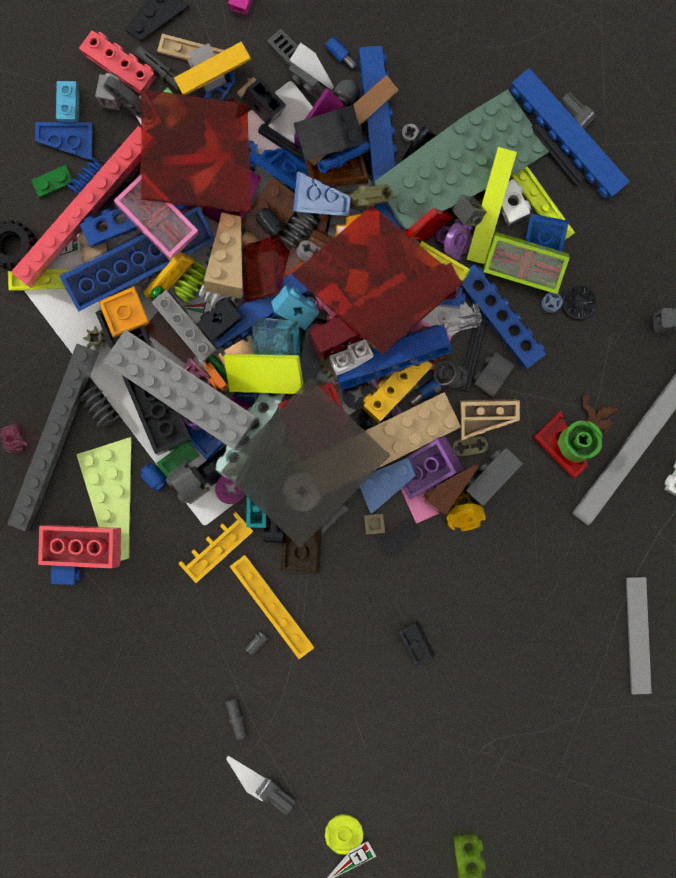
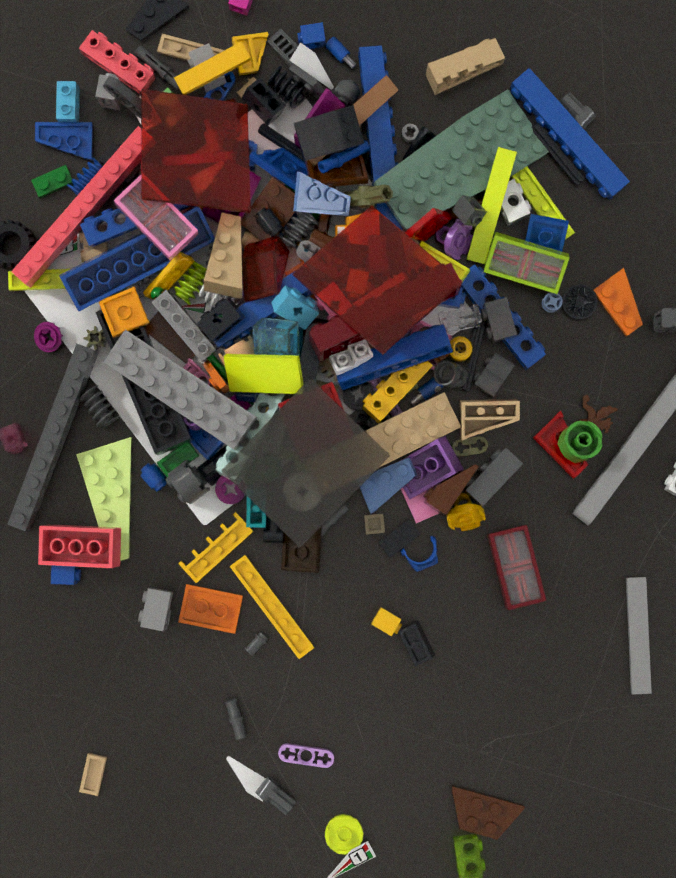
none -> magenta gear [34,321,63,352]
none -> tan tile [79,753,107,796]
none -> light grey brick [138,587,173,631]
none -> orange plate [178,584,243,634]
none -> yellow wing [232,32,268,76]
none -> black piece [267,66,309,108]
none -> lavender beam [278,743,334,768]
none -> blue brick [297,22,326,49]
none -> yellow brick [371,607,402,636]
none -> blue helmet [400,536,438,572]
none -> tan wedge [426,38,505,95]
none -> yellow head [449,336,473,362]
none -> reddish brown wing [451,785,525,840]
none -> dark grey brick [481,297,517,343]
none -> clear brick [487,525,546,610]
none -> orange wing [593,268,643,336]

